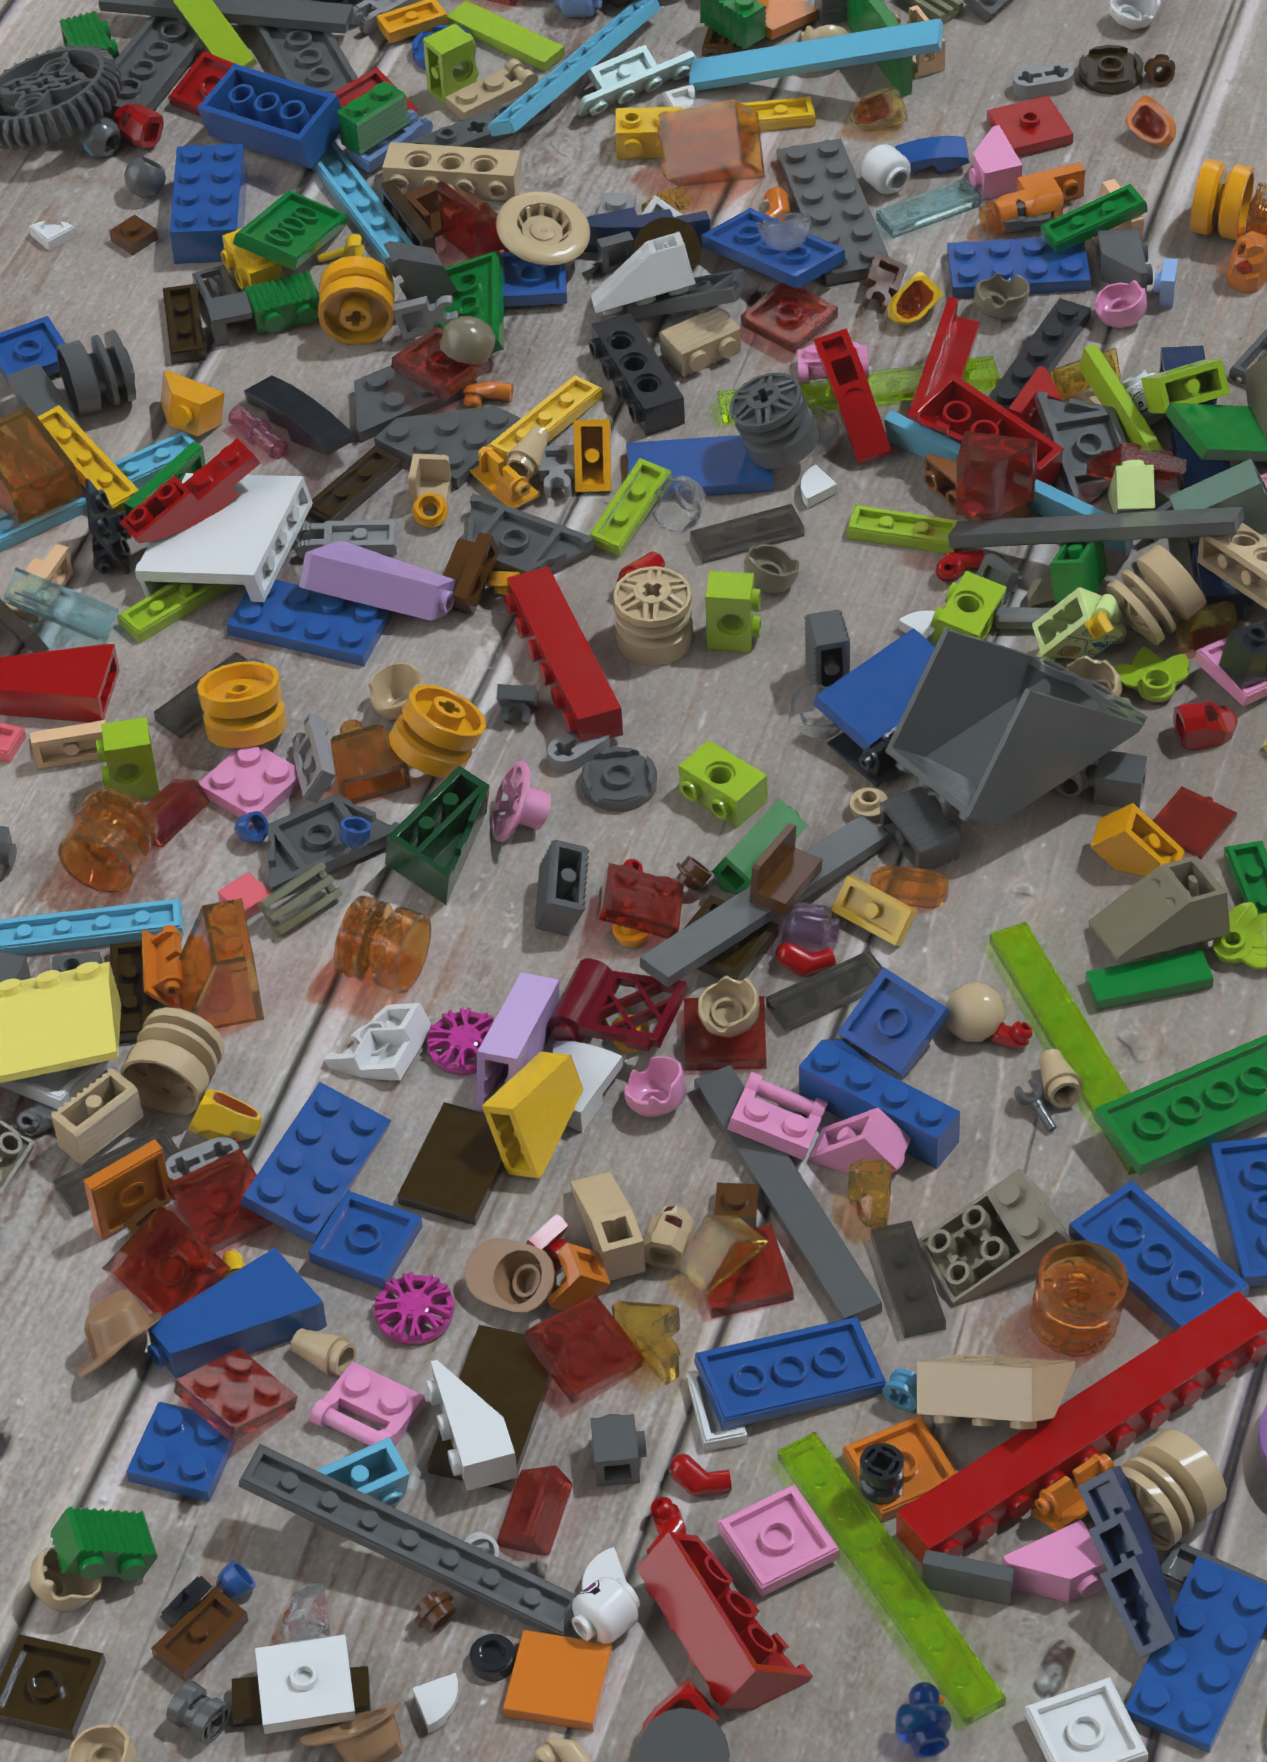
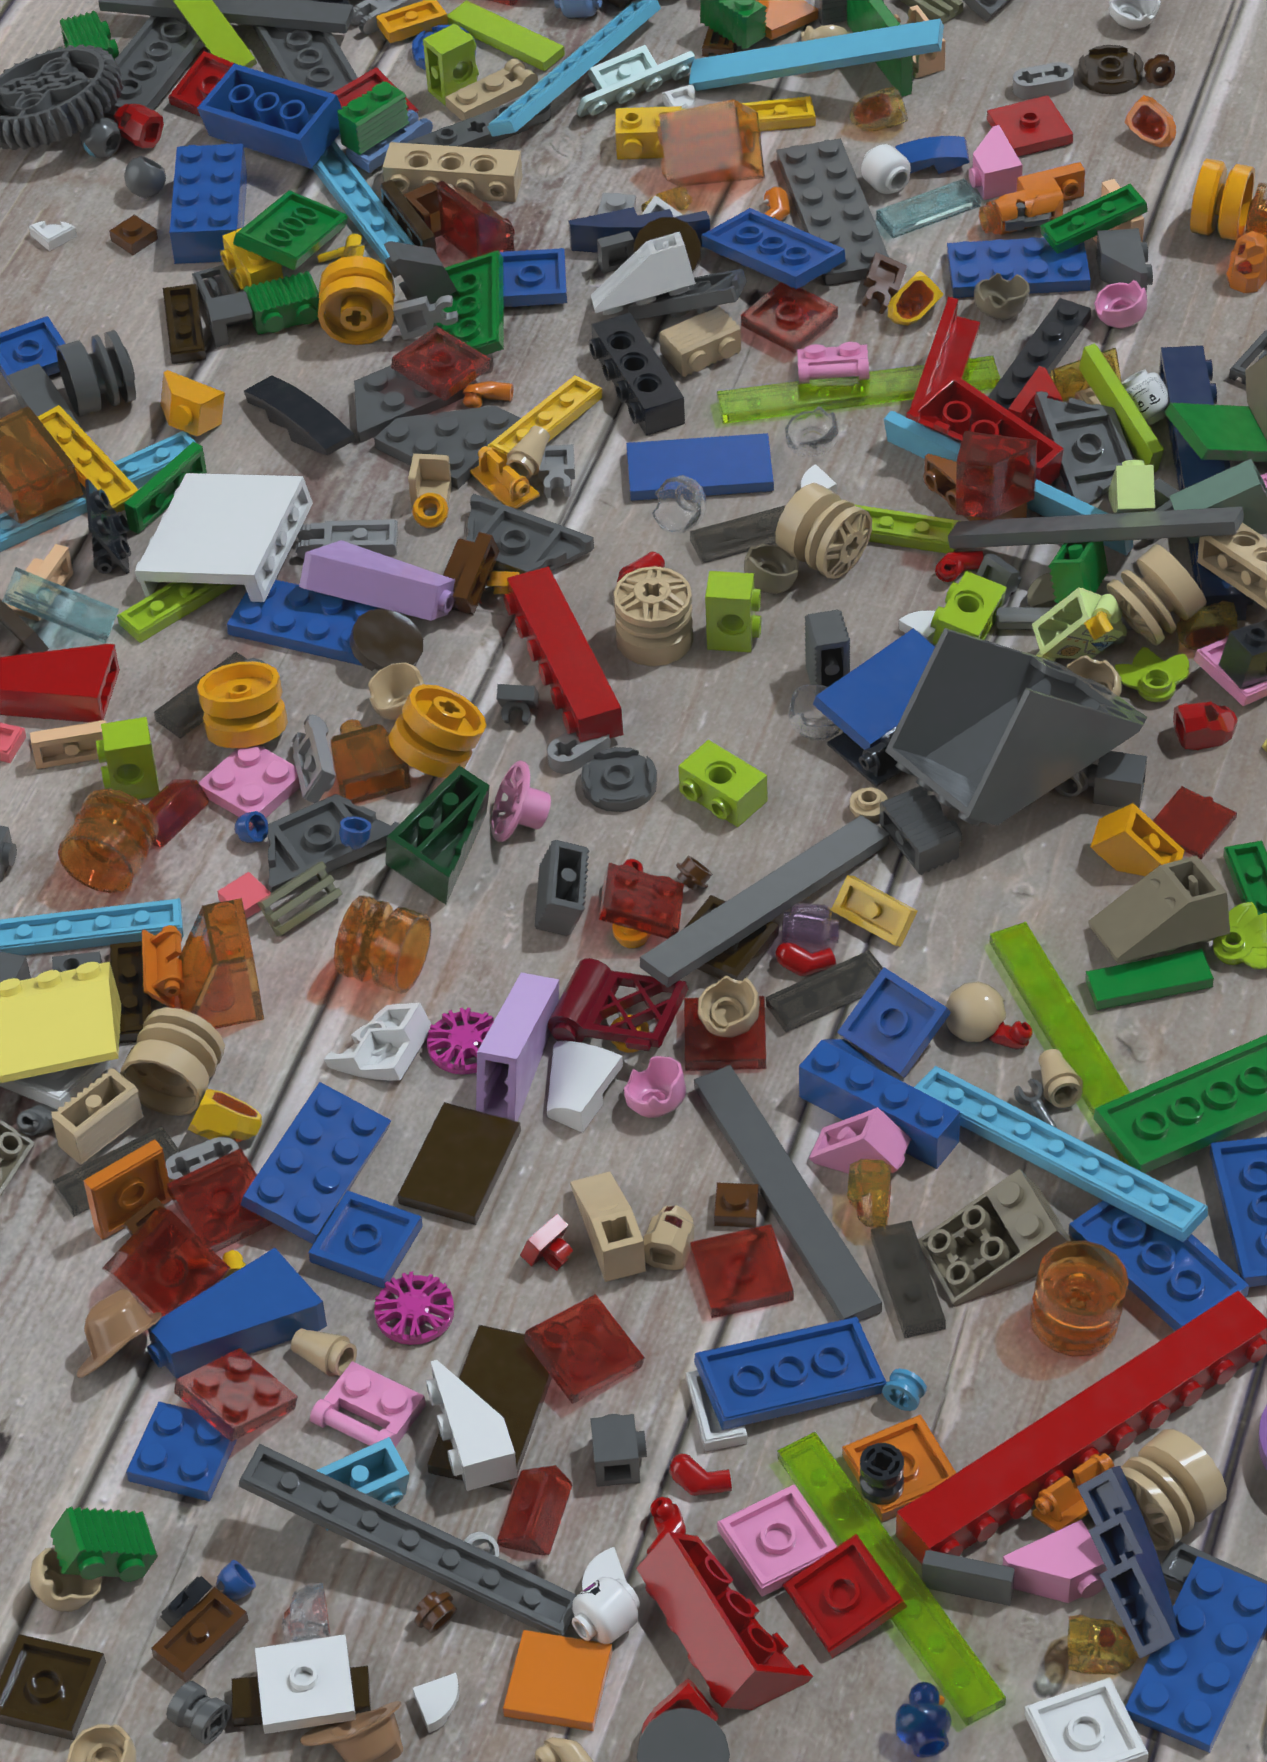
red slope [120,438,261,543] -> none
clear pink pin [228,405,288,460] -> none
dark brown tile [307,446,402,523] -> none
dark tan hair [440,316,495,364] -> none
medium nougat piece [465,1238,559,1313] -> none
black tile [470,1634,516,1682] -> none
yellow slope [482,1052,583,1179] -> none
tan wheel [496,191,590,265] -> none
orange panel [547,1242,611,1316] -> none
light orange slope [573,419,612,492] -> none
lime tile [589,458,672,557] -> none
clear yellow slope [612,1301,680,1385] -> none
clear yellow slope [677,1215,767,1294] -> none
green brick [711,798,808,895] -> none
bright pink plate [727,1071,828,1160] -> none
dark grey wheel [729,373,819,469] -> none
reddish brown panel [749,823,823,915] -> none
clear hair [757,212,811,252] -> none
red slope [813,328,892,465] -> none
clear orange tile [870,865,949,908] -> none
tan slope [917,1354,1075,1429] -> none
clear red plate [1086,443,1187,482] -> none
lime brick [1141,359,1230,414] -> none
light blue plate [1153,258,1178,308] -> none
none -> dark brown tile [349,609,423,671]
none -> tan wheel [775,483,872,579]
none -> red plate [783,1534,907,1659]
none -> medium azure tile [914,1066,1208,1242]
none -> clear yellow rock [1067,1615,1139,1675]

